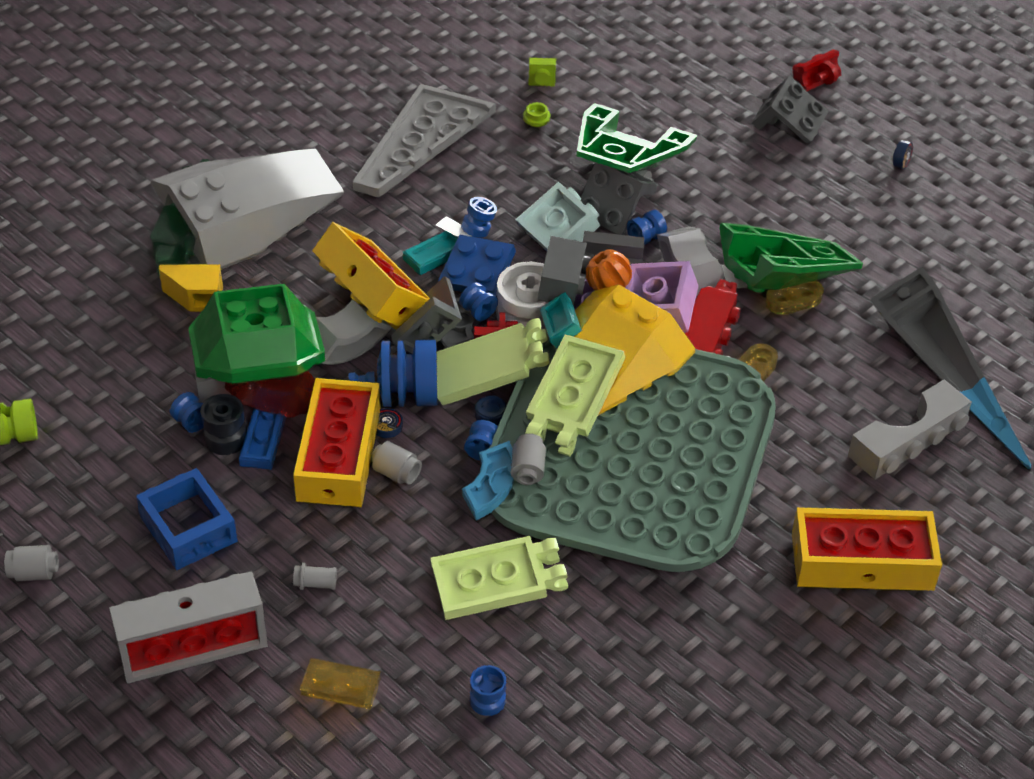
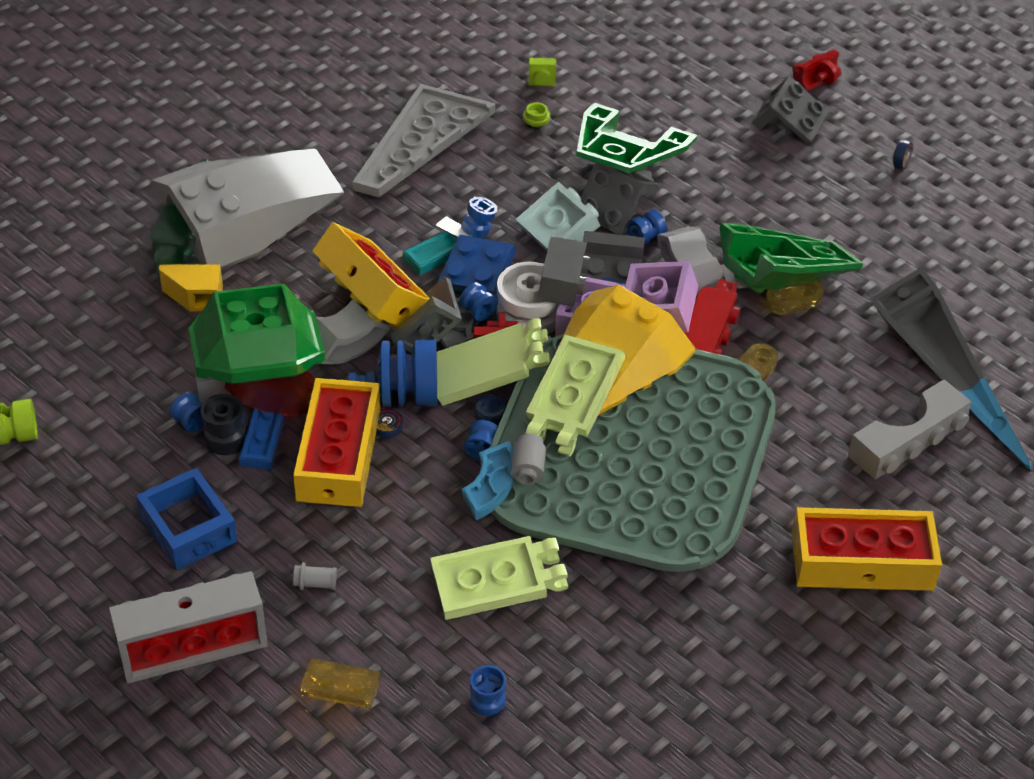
light grey brick [4,545,59,581] -> none
light grey brick [371,441,422,484] -> none
teal tile [540,293,582,348] -> none
orange piece [586,249,632,290] -> none

